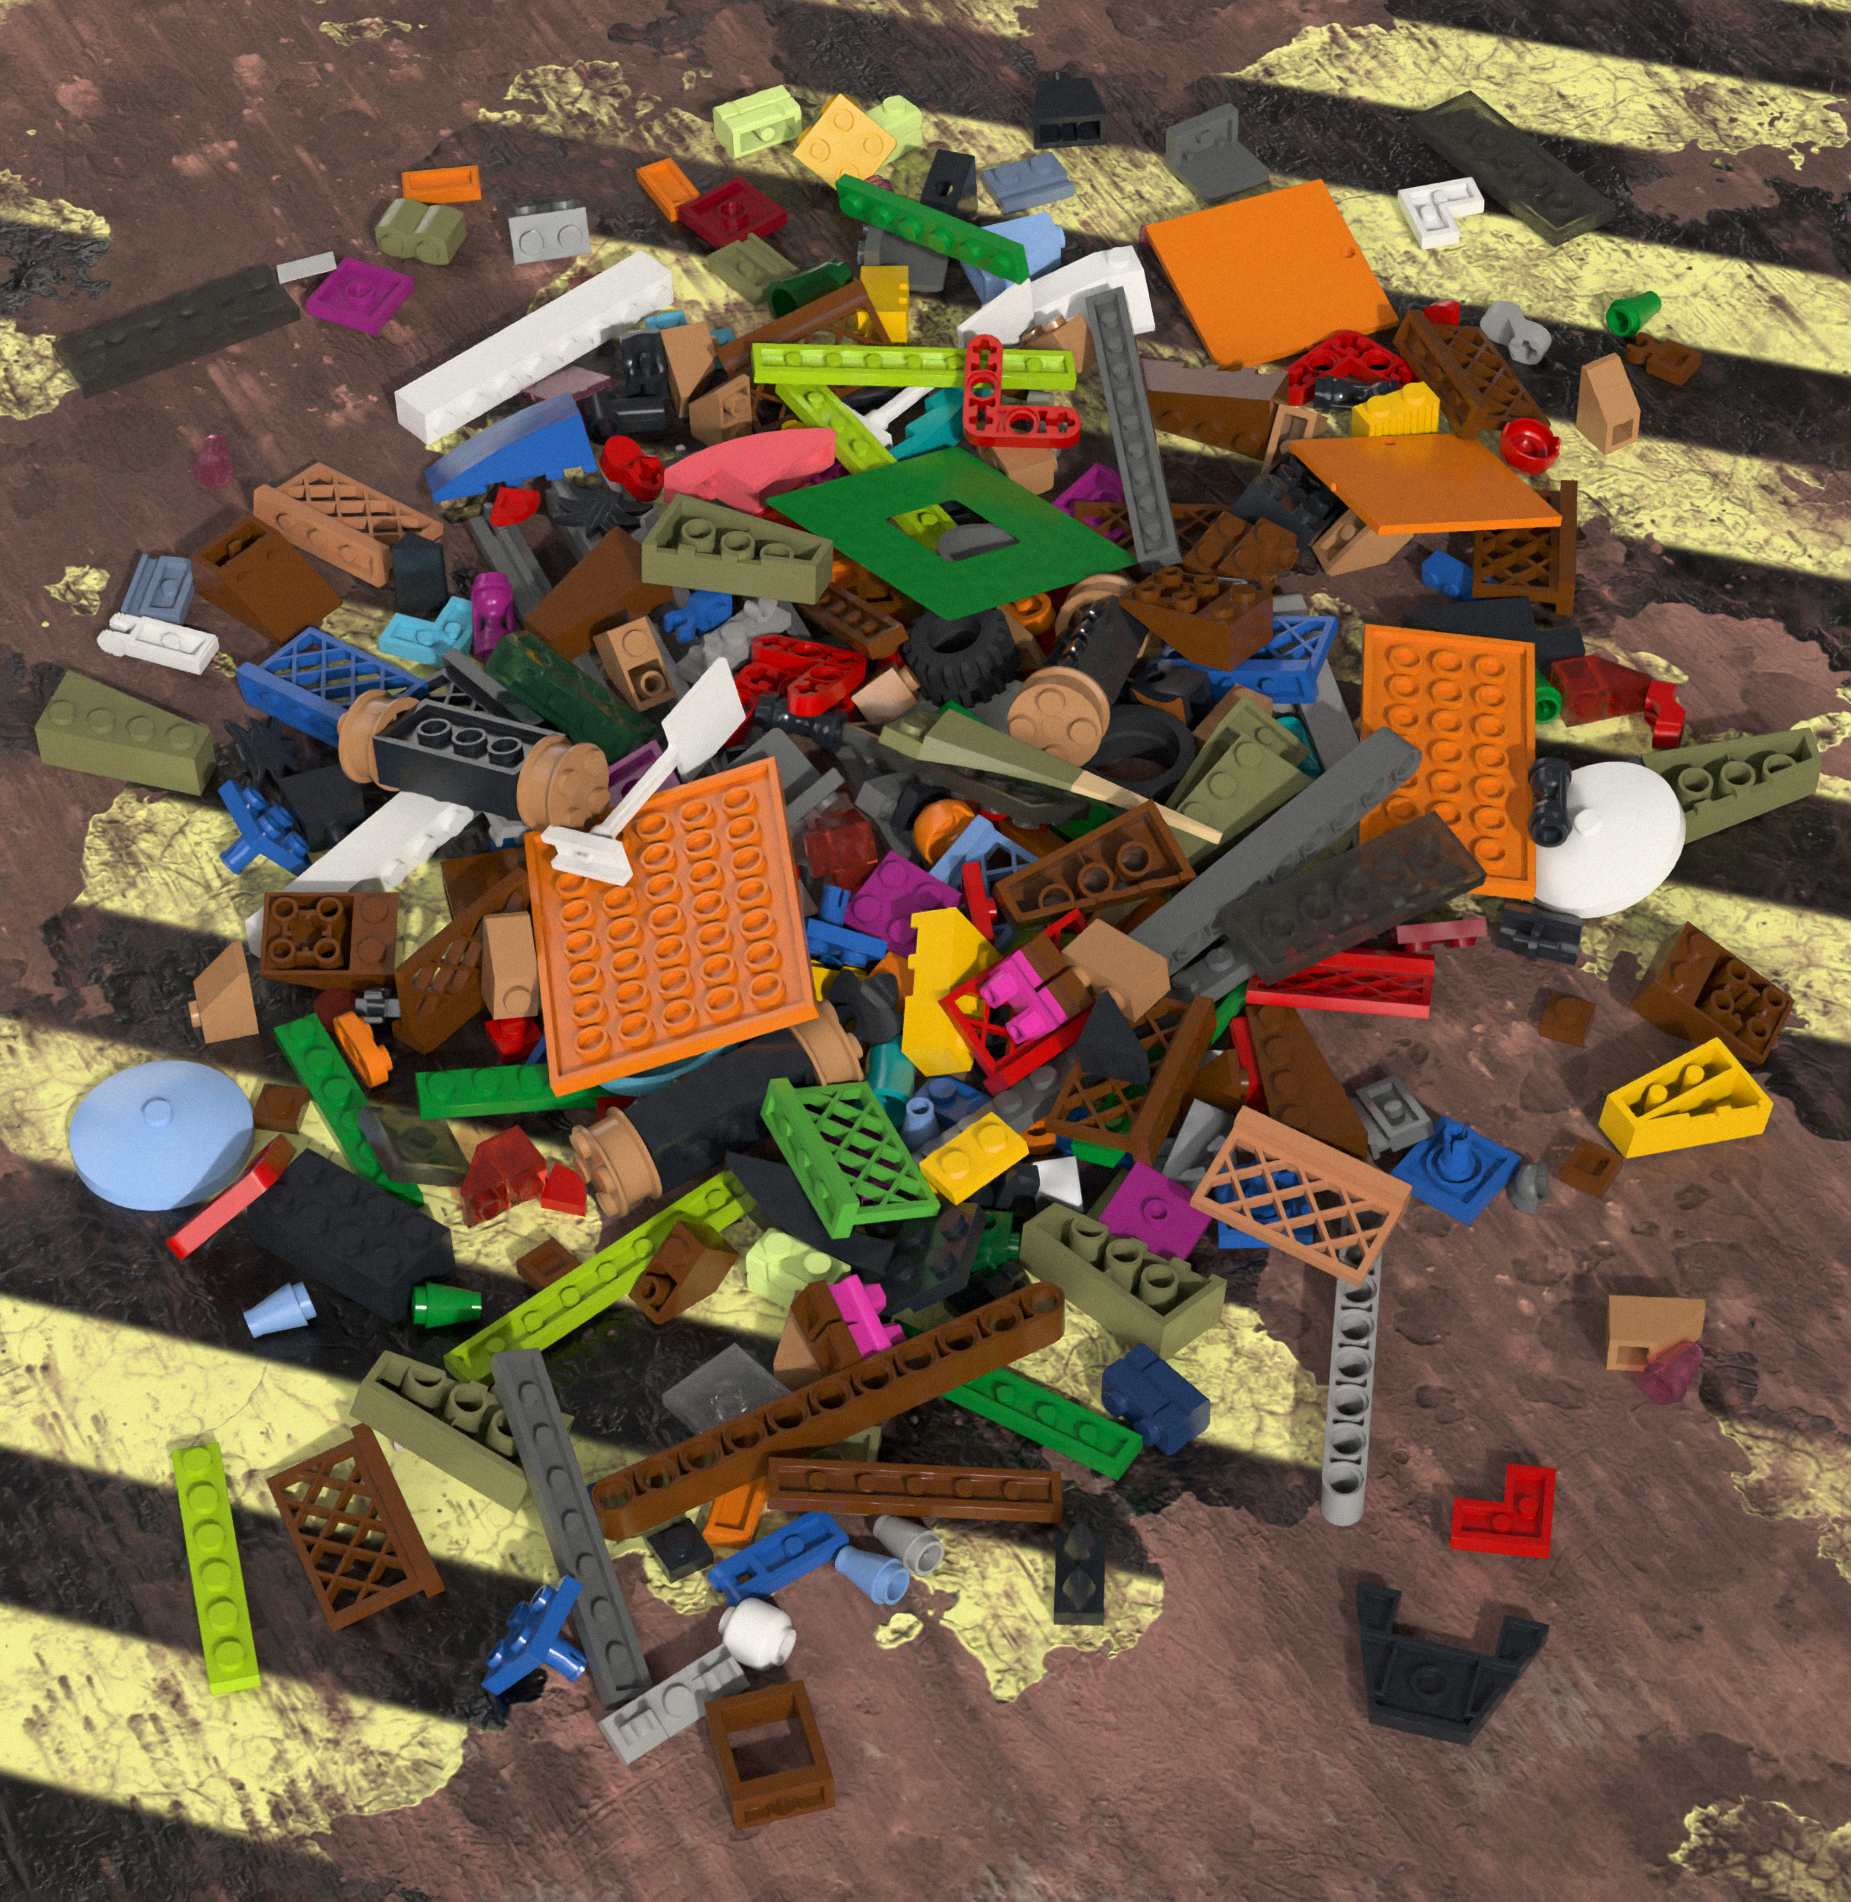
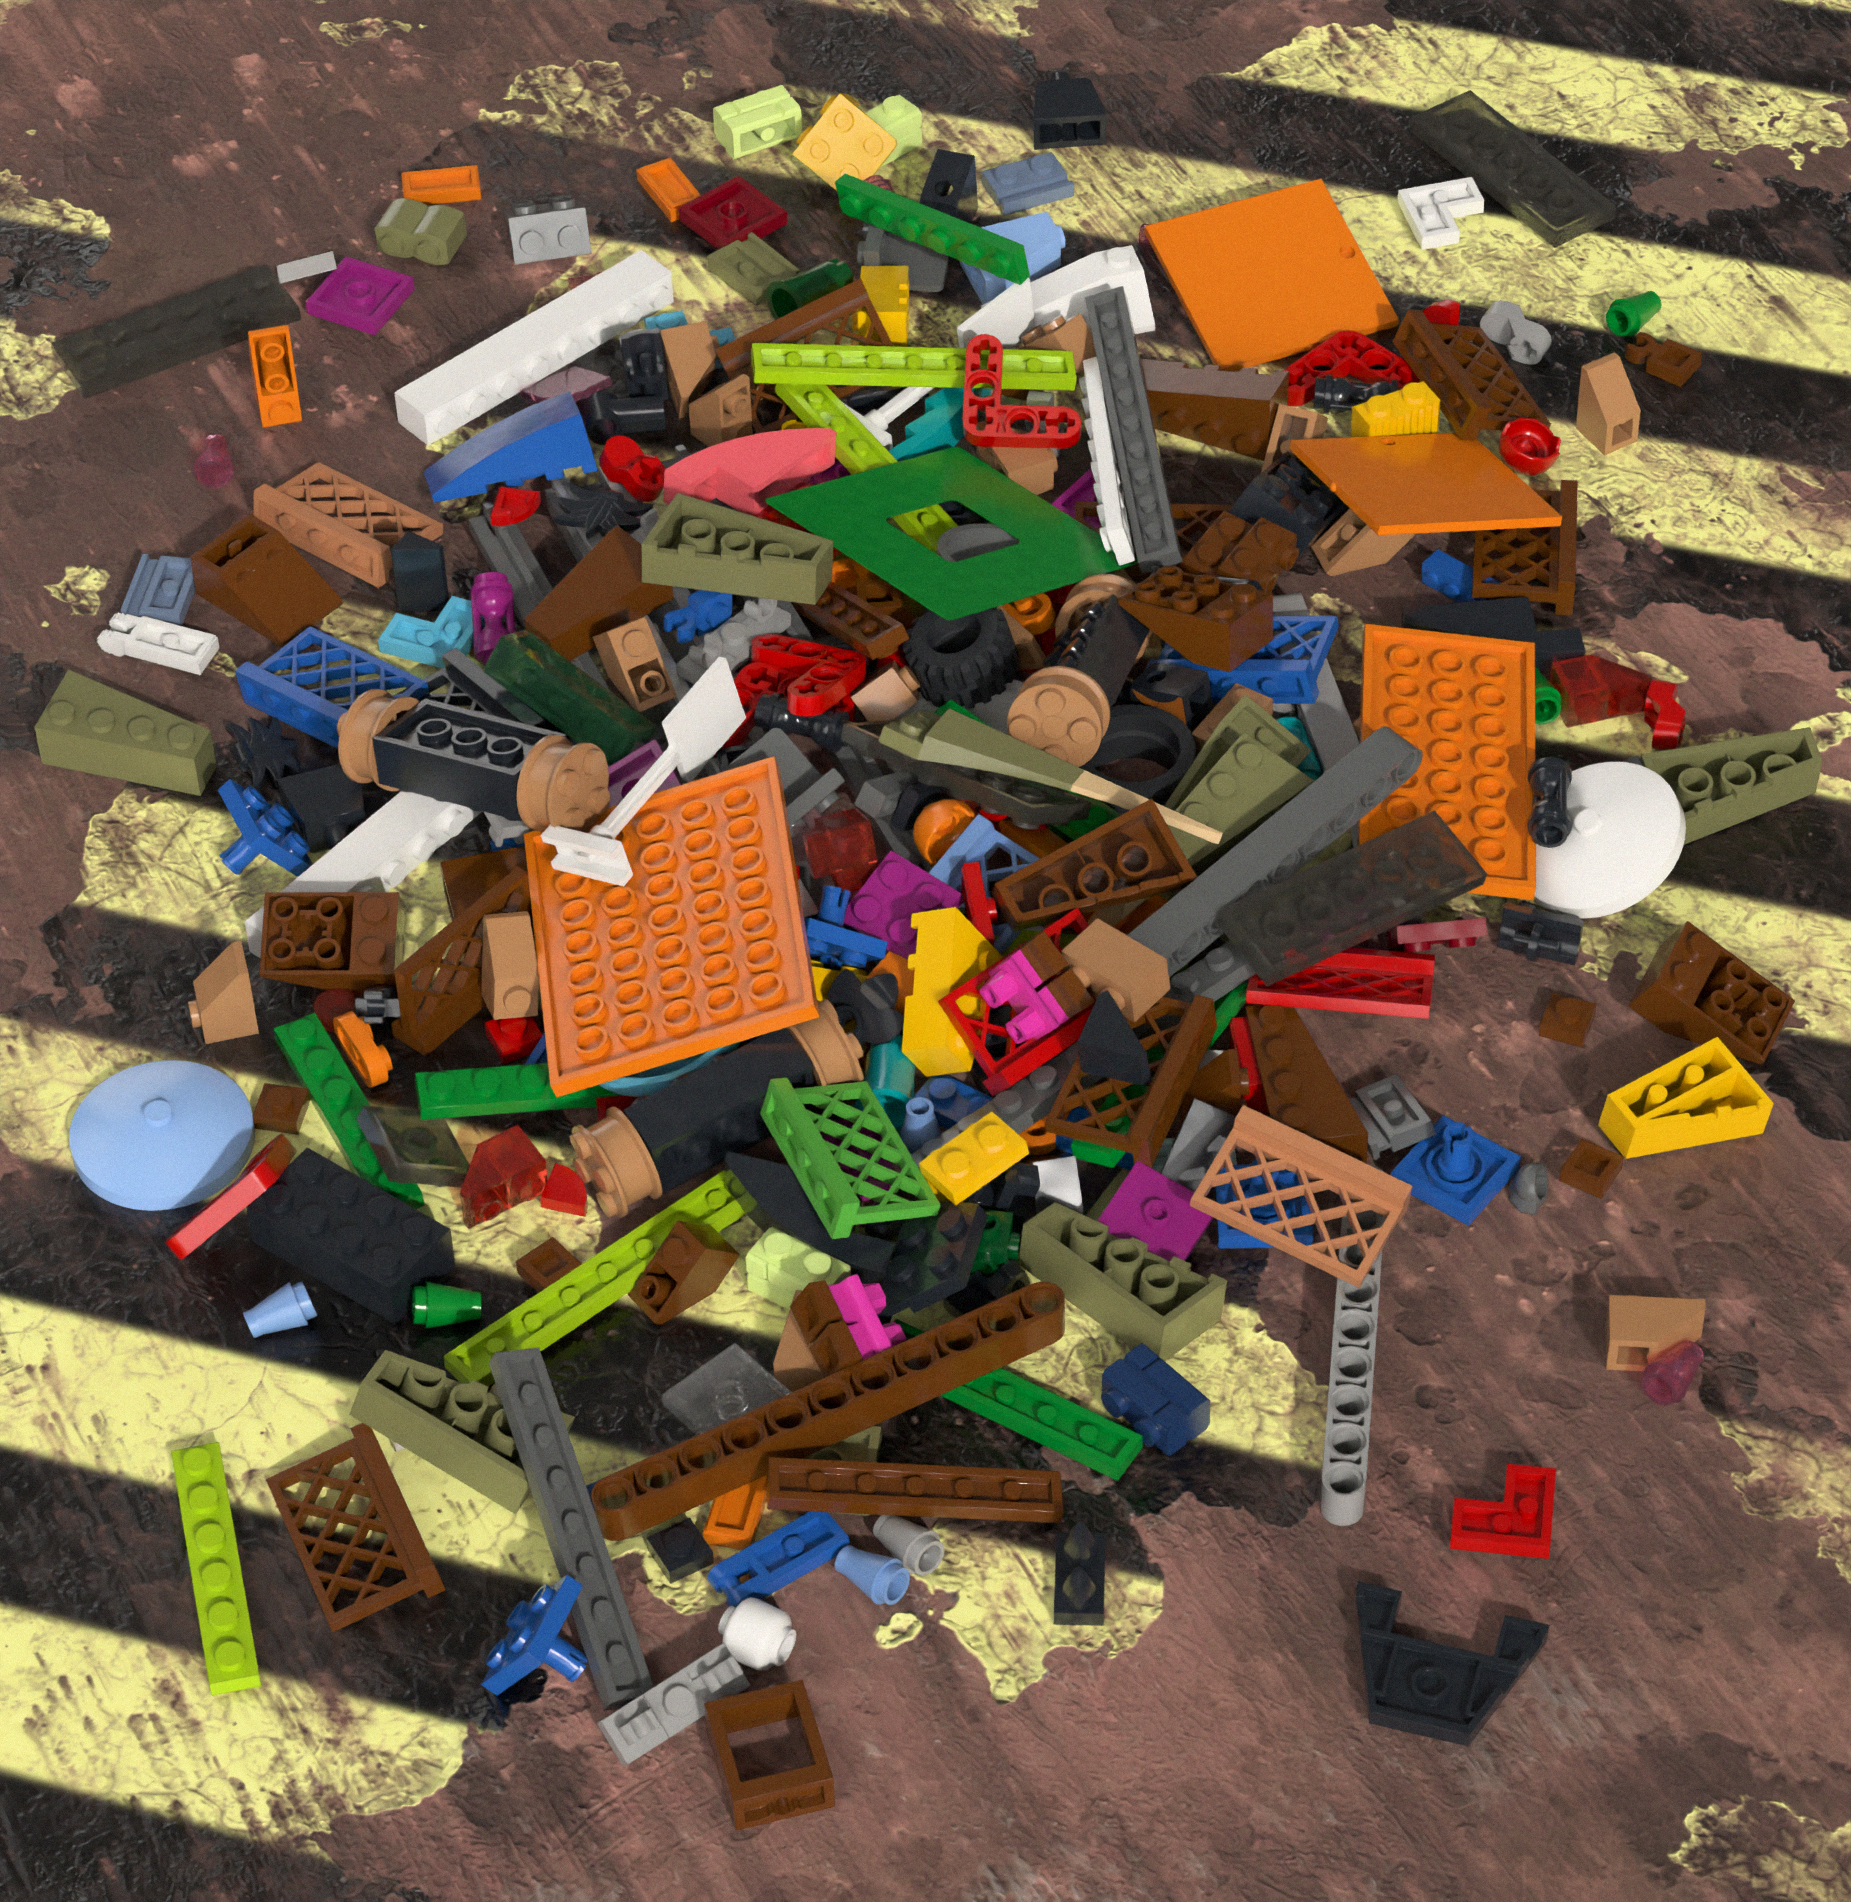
dark grey bracket [1166,102,1270,204] -> none
none -> orange slope [248,325,302,428]
none -> white plate [1079,356,1135,566]

